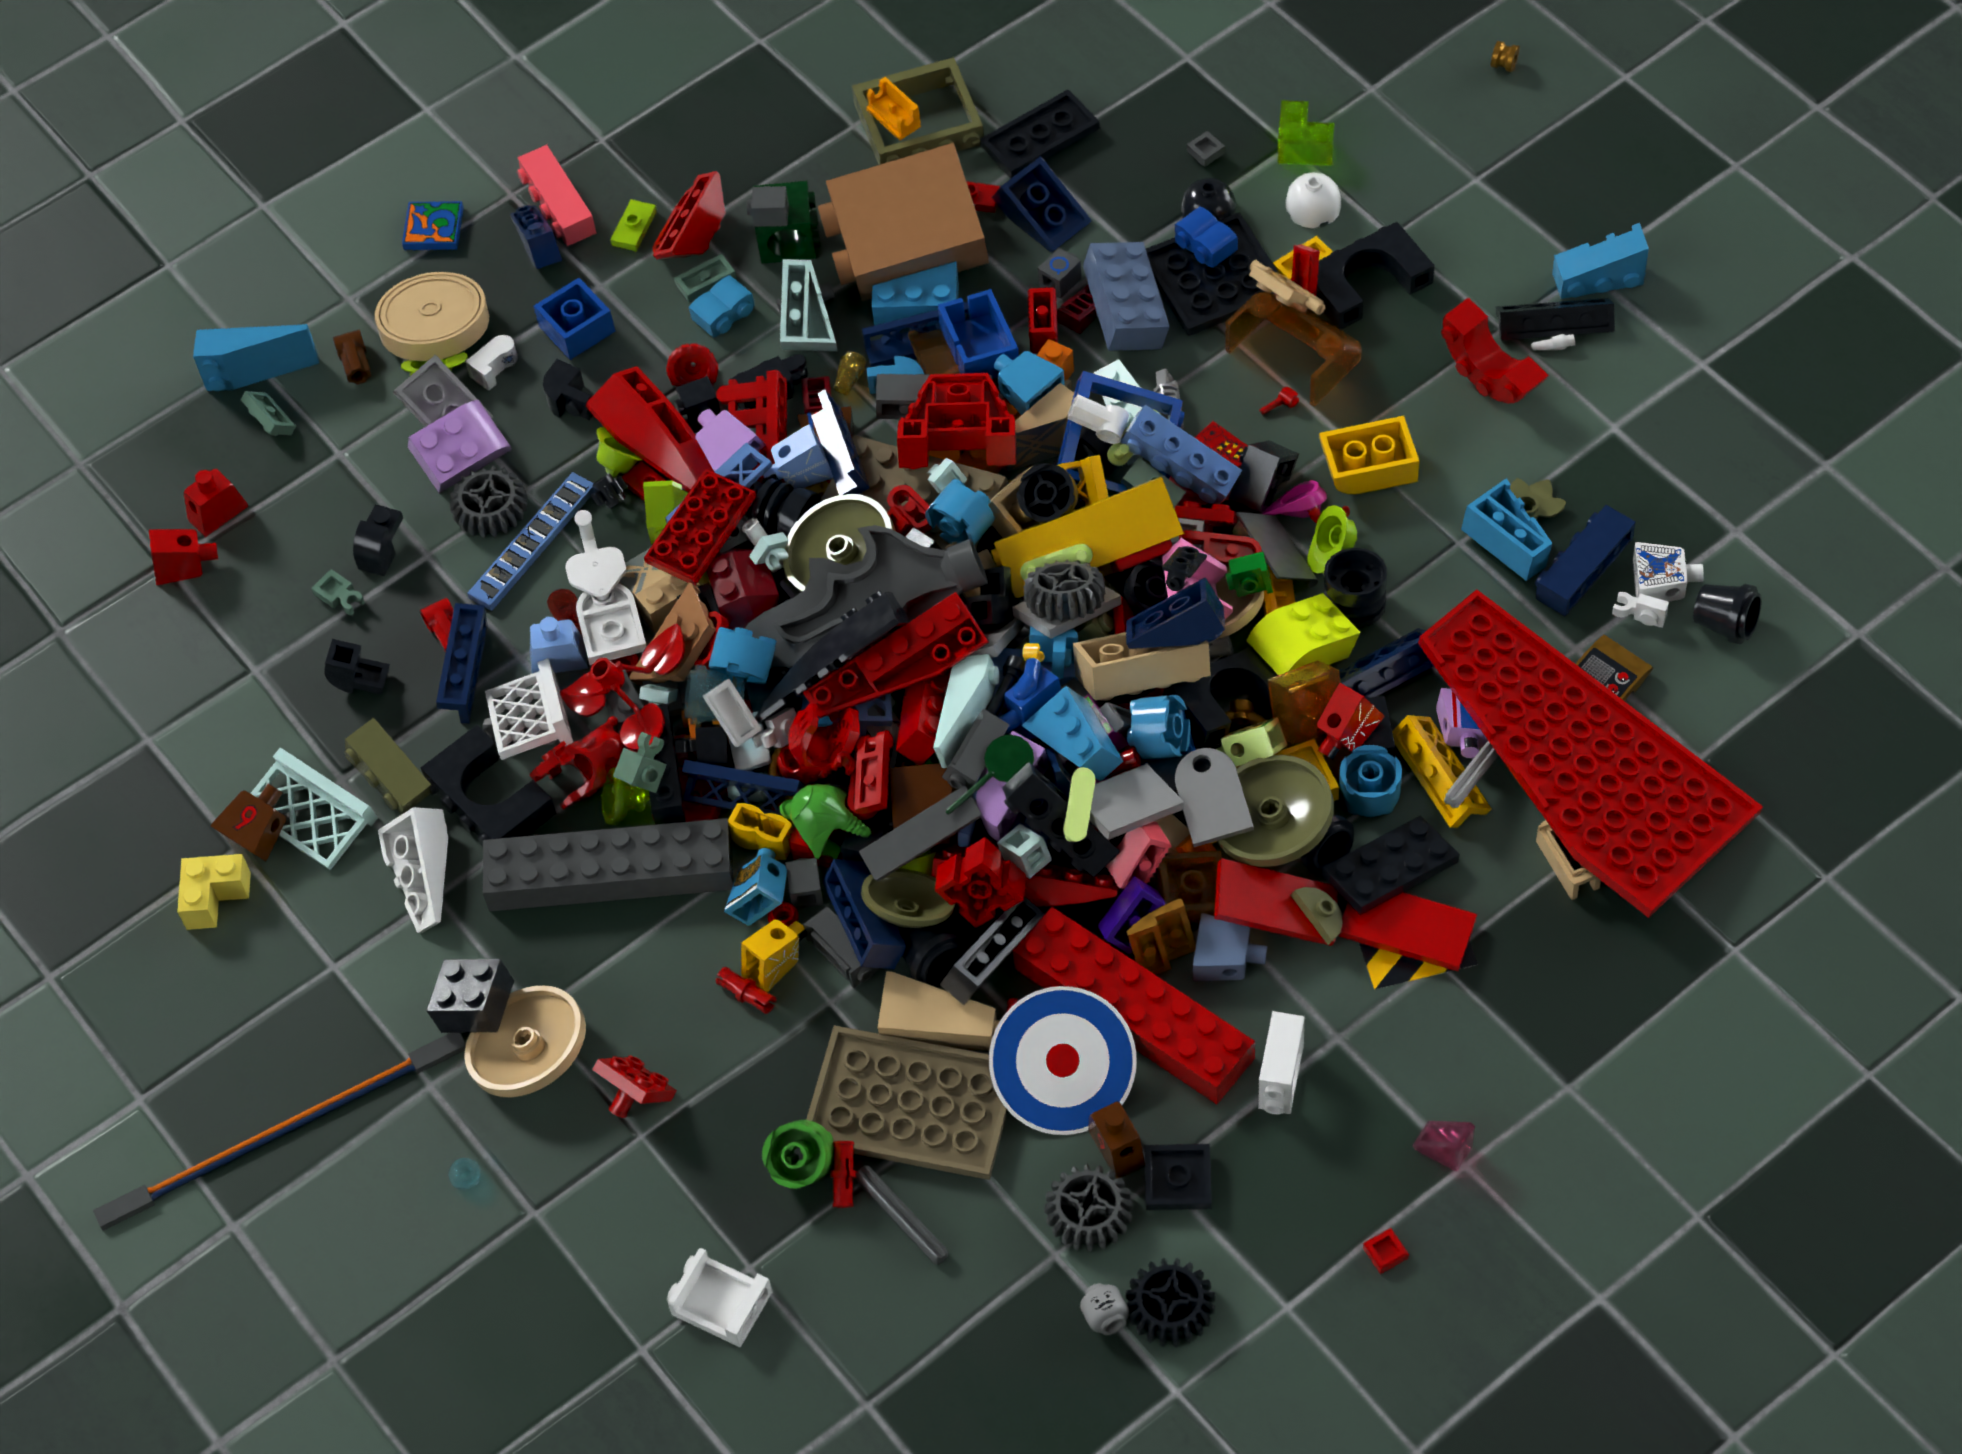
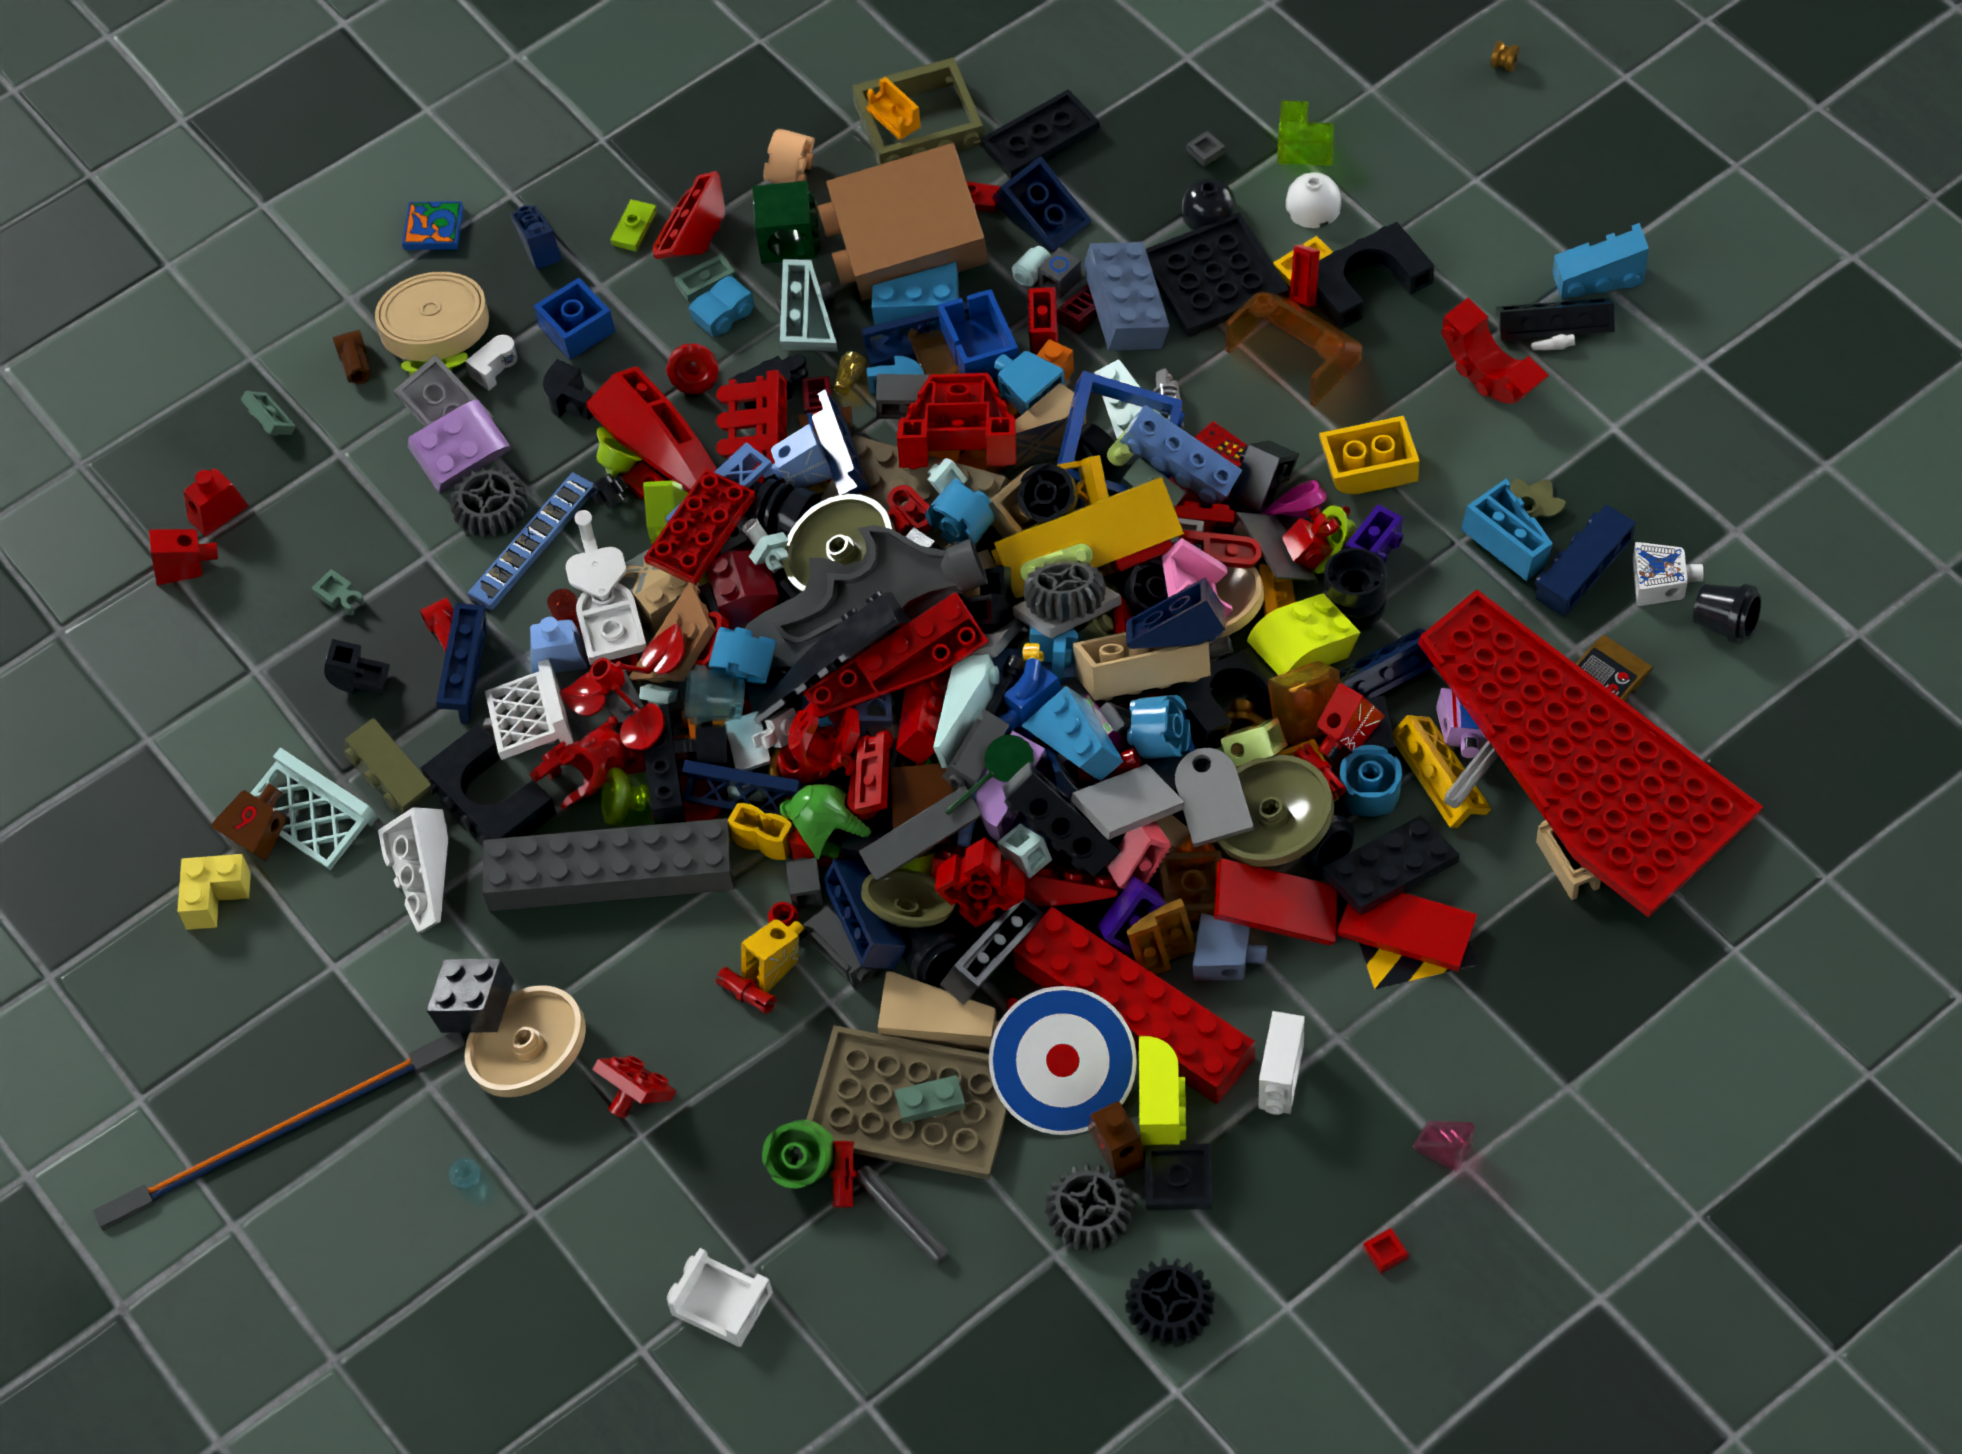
dark azure slope [193,324,320,391] -> none
black brick [353,504,404,576] -> none
coral brick [517,145,597,246] -> none
sand green brick [613,732,667,793] -> none
black brick [674,376,720,425] -> none
lavender torso [695,409,766,471] -> none
white tile [703,679,762,747] -> none
dark azure torso [724,848,787,926] -> none
dark grey brick [747,186,789,227] -> none
yellowish green piece [1063,767,1096,842] -> none
white piece [1067,394,1129,444] -> none
light grey head [1080,1283,1129,1335] -> none
black hinge [1161,546,1207,591] -> none
blue brick [1175,207,1238,268] -> none
green brick [1225,552,1273,597] -> none
tan plate [1249,260,1325,315] -> none
red hand [1259,387,1299,416] -> none
olive plate [1291,887,1343,945] -> none
white plate [1612,592,1669,628] -> none
none -> light nougat brick [763,128,815,184]
none -> sand green plate [895,1075,965,1124]
none -> light aqua brick [1012,246,1051,286]
none -> neon yellow brick [1139,1036,1186,1153]
none -> red brick [1282,513,1340,570]
none -> red pin [1294,743,1346,800]
none -> dark purple brick [1345,504,1404,563]

